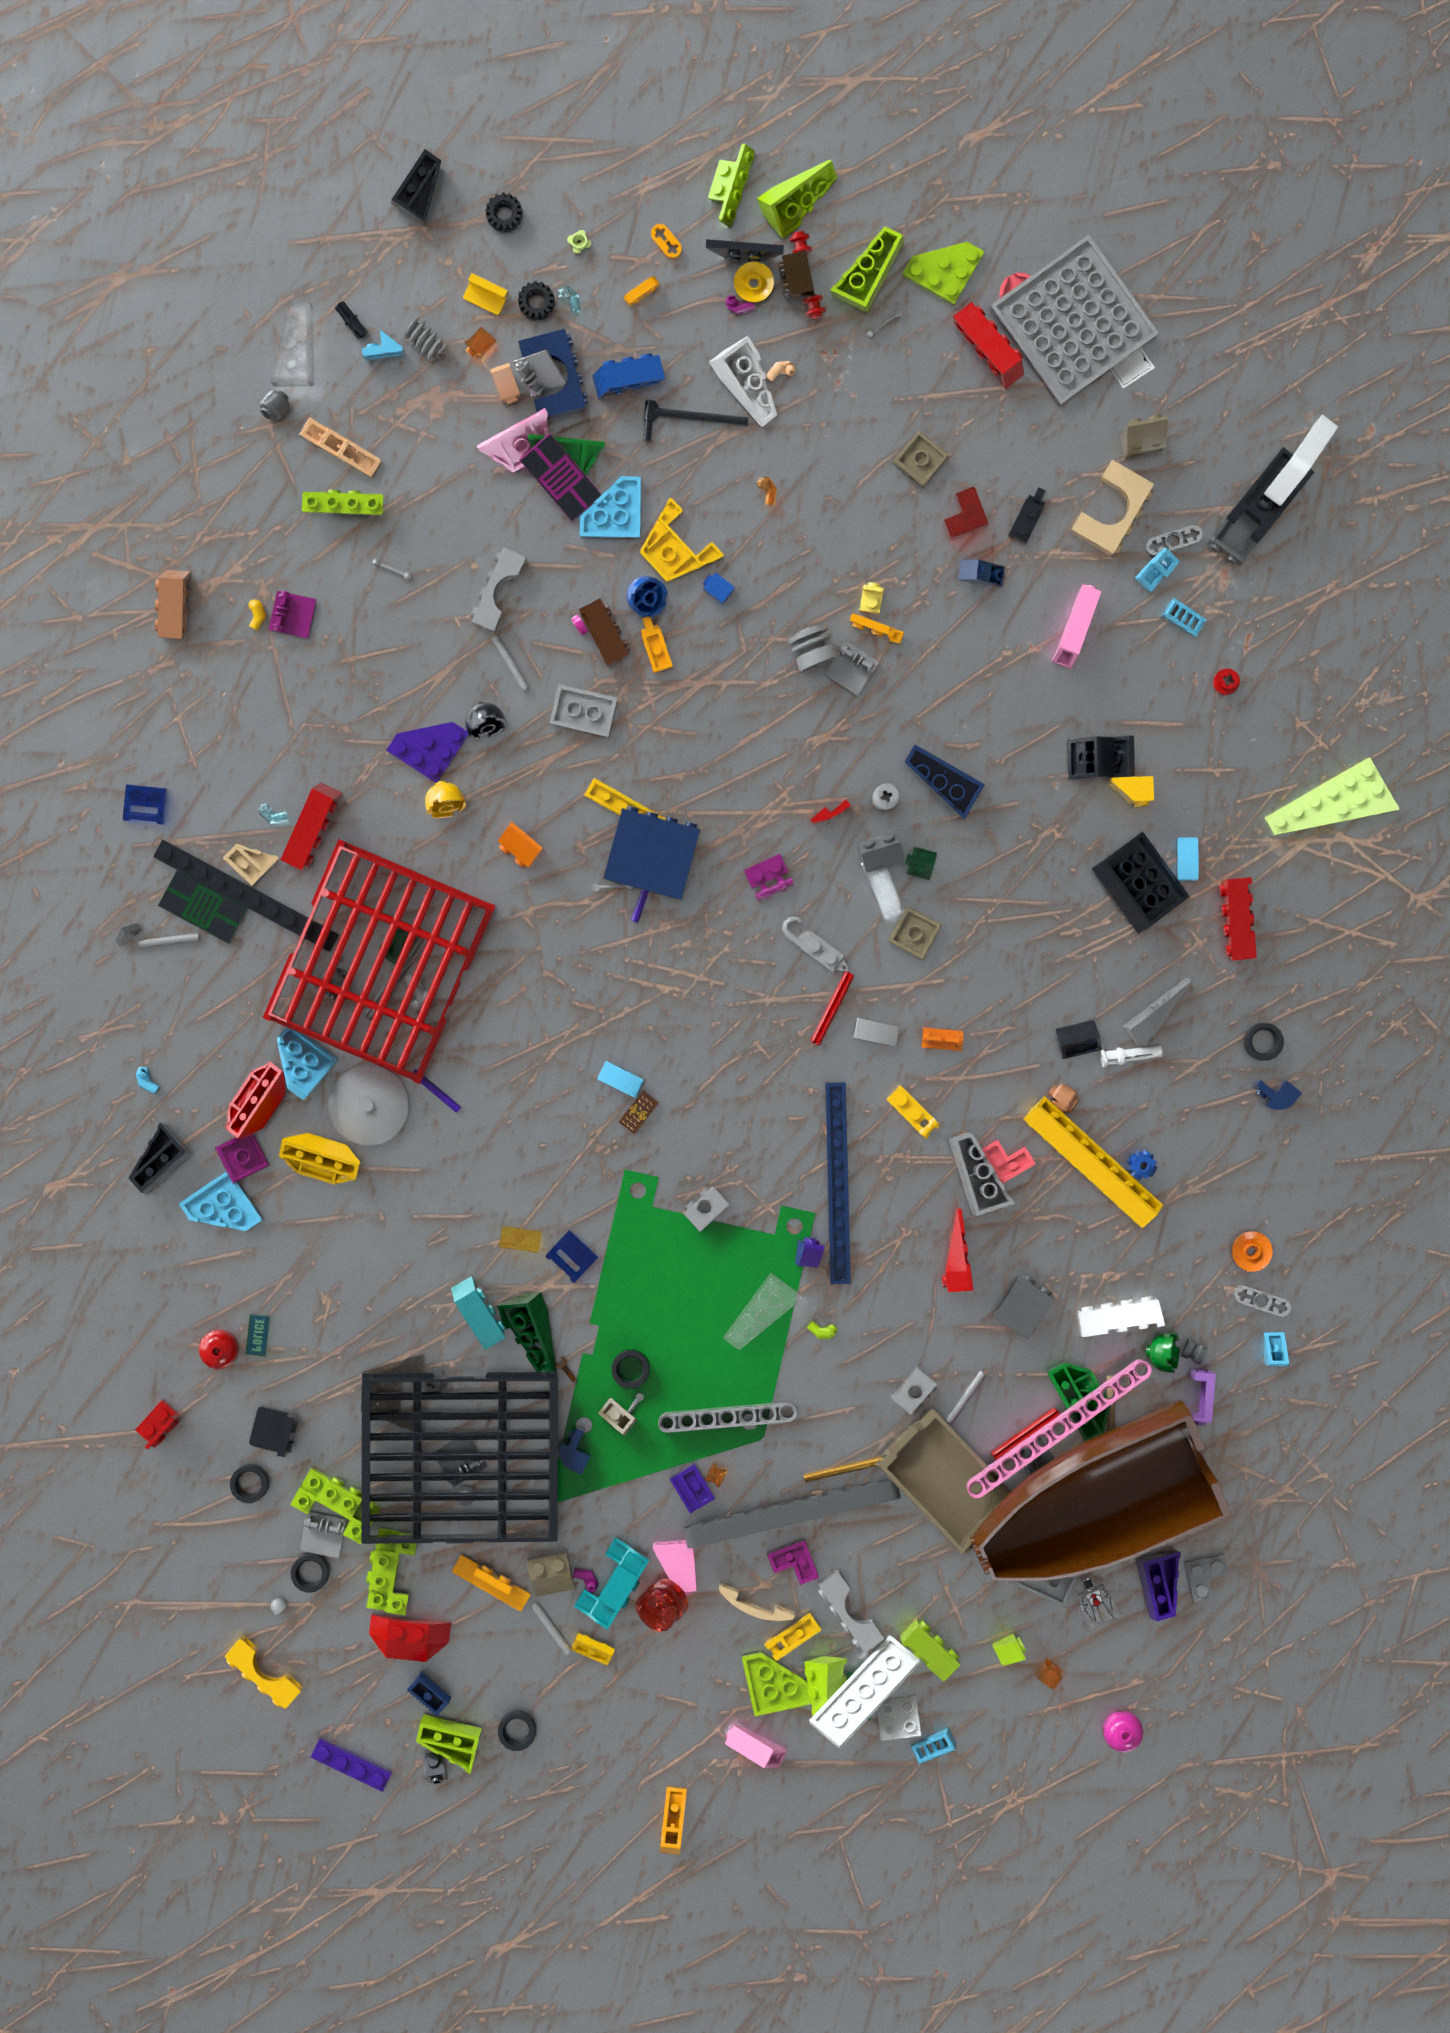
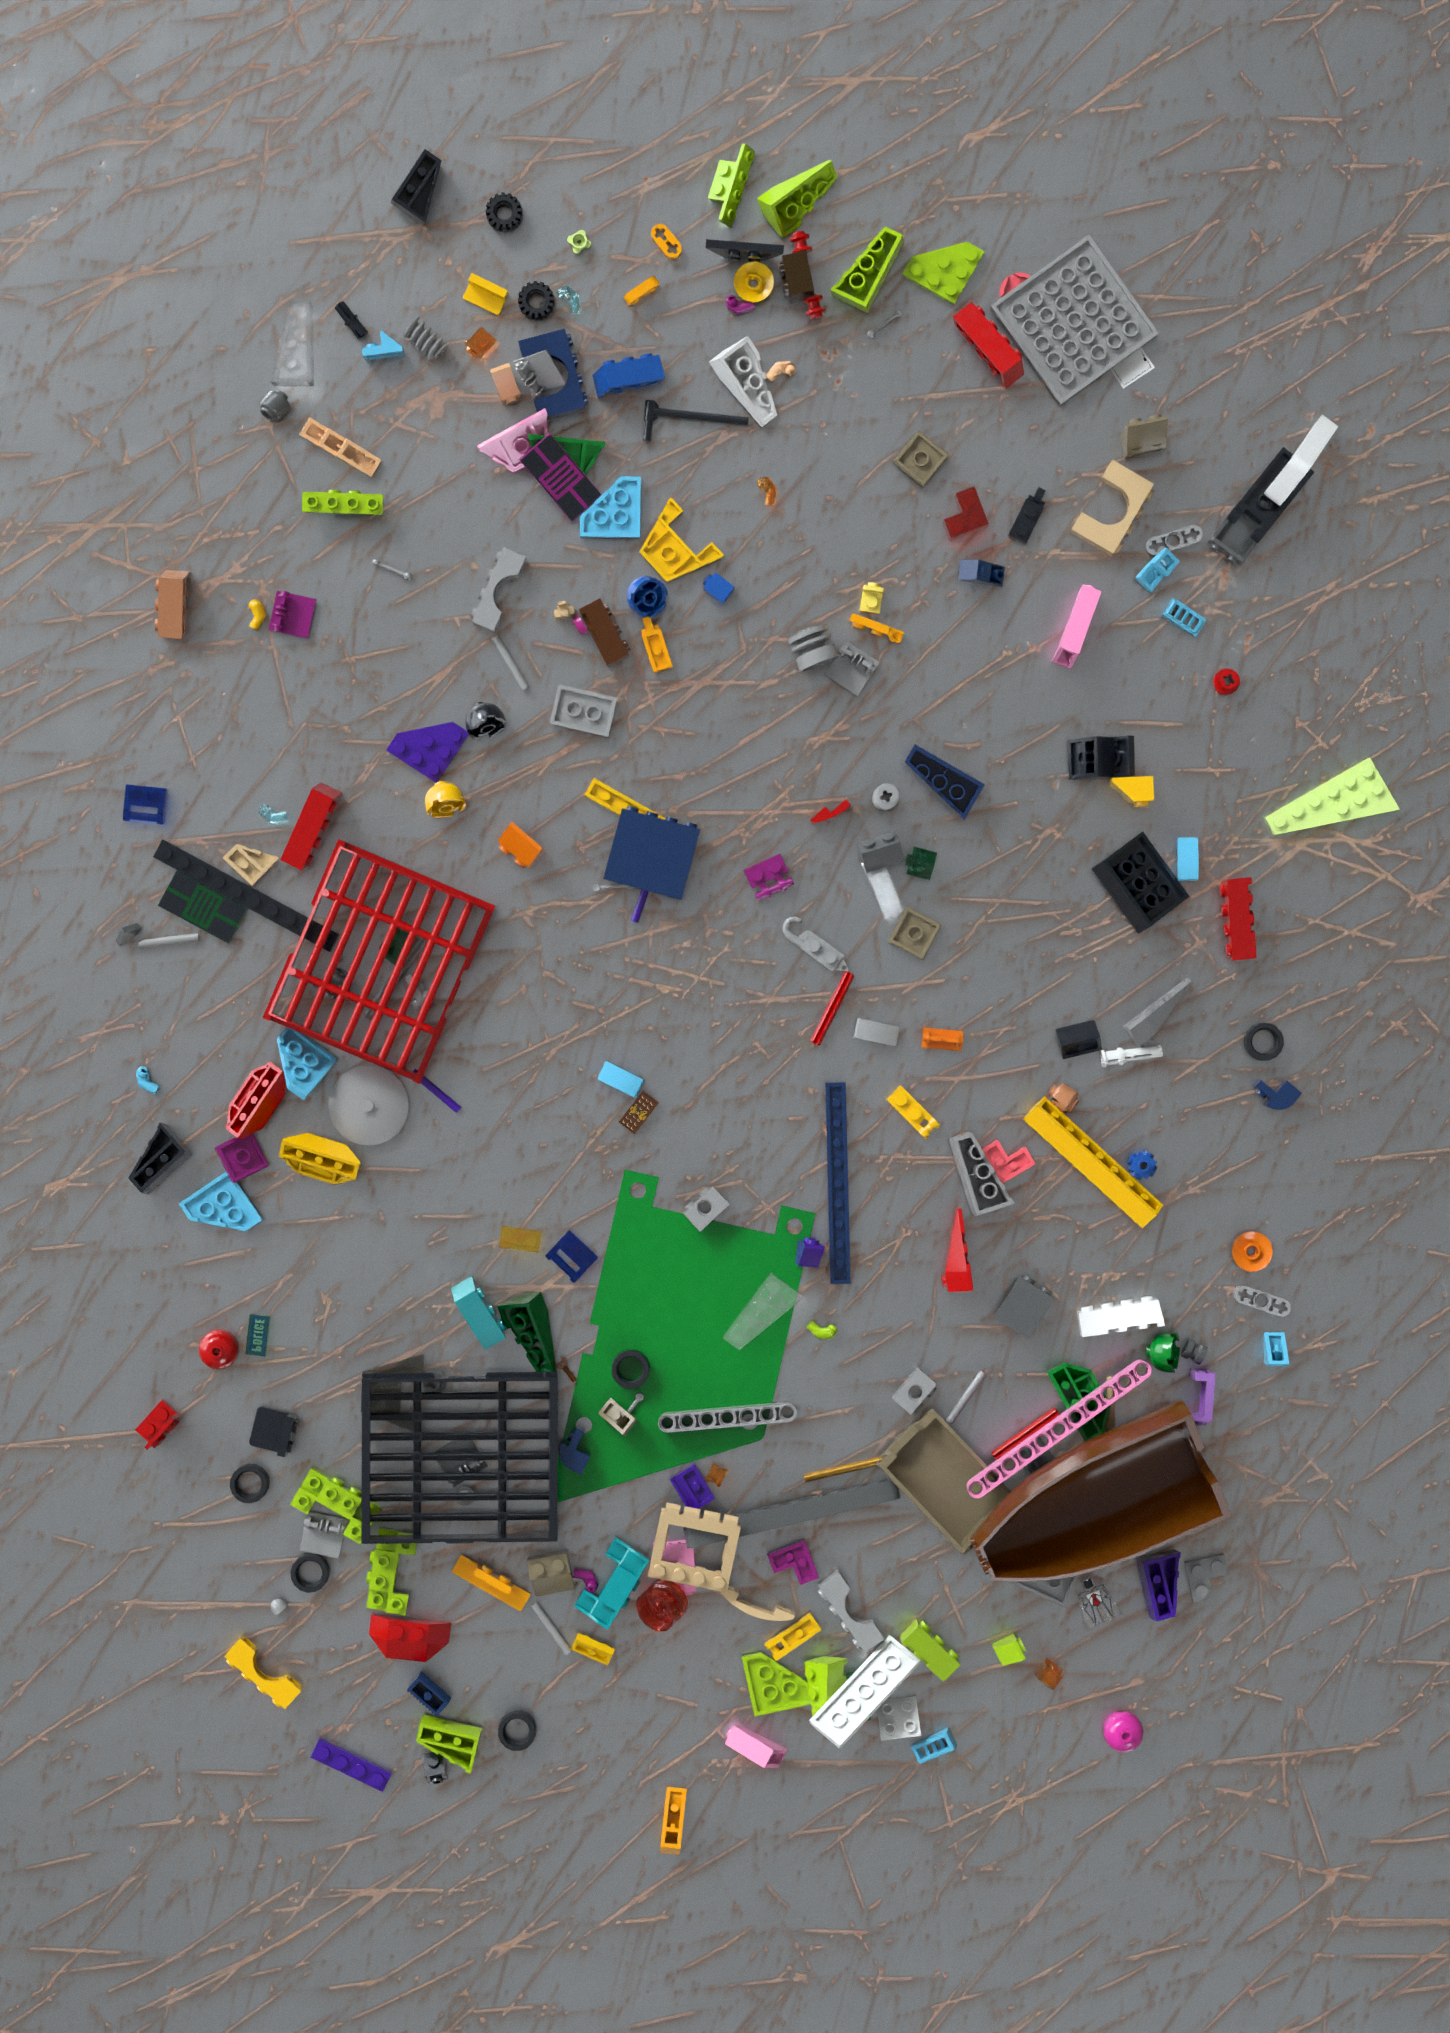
none -> tan plate [554,600,576,620]
none -> tan hinge [648,1502,741,1593]

